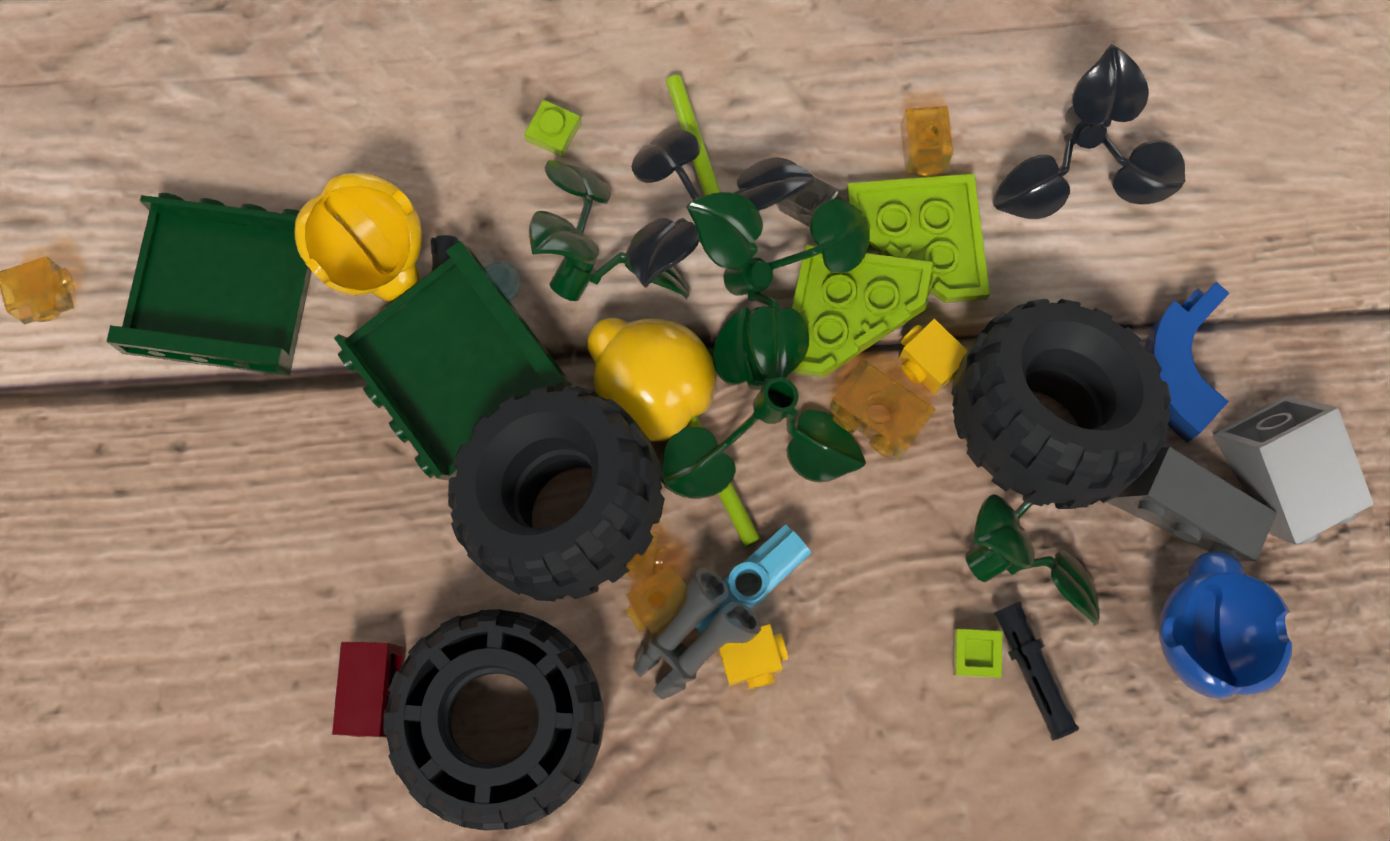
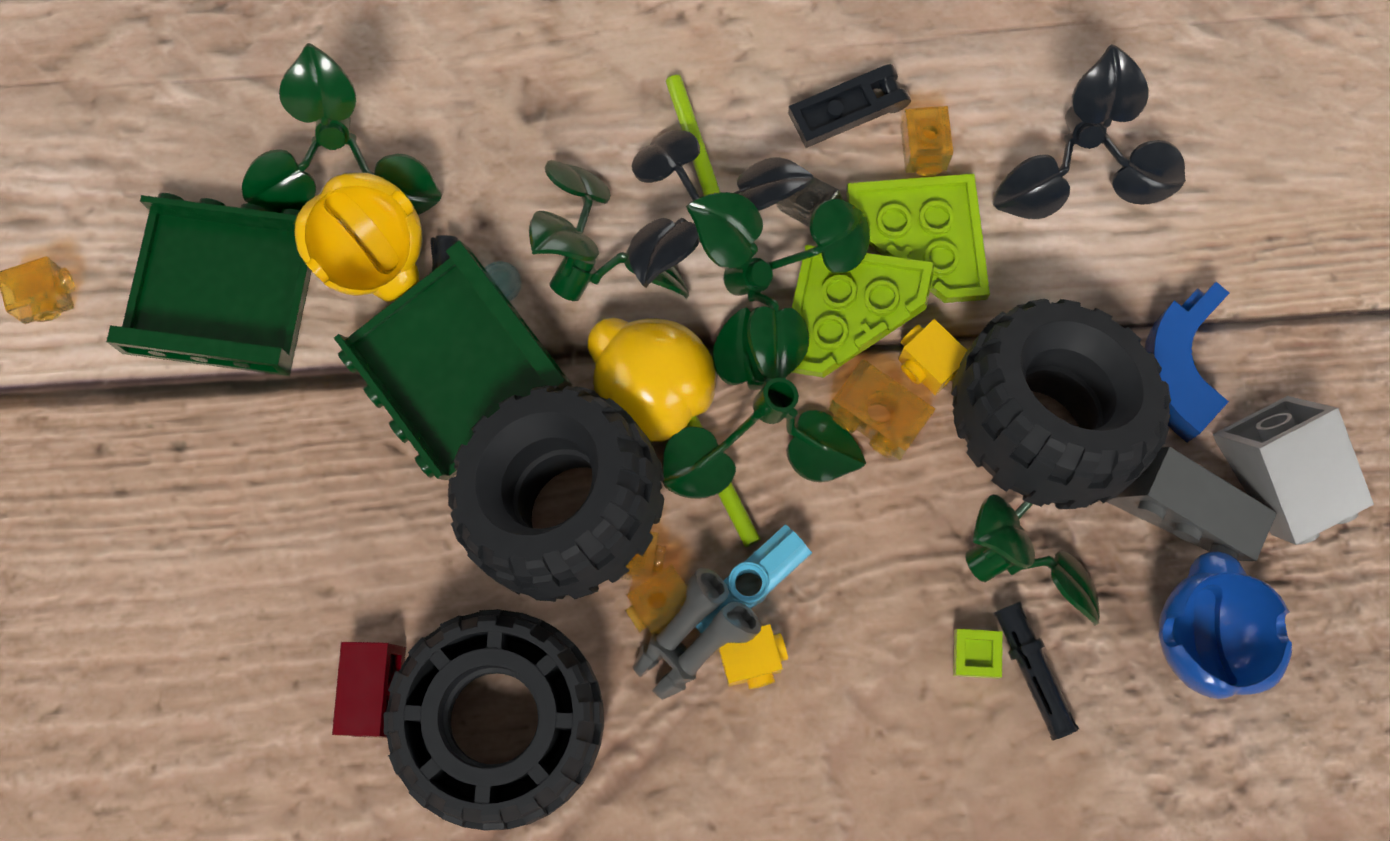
lime plate [524,99,581,158] -> none
none -> dark green plant [242,43,442,215]
none -> black plate [788,64,911,148]

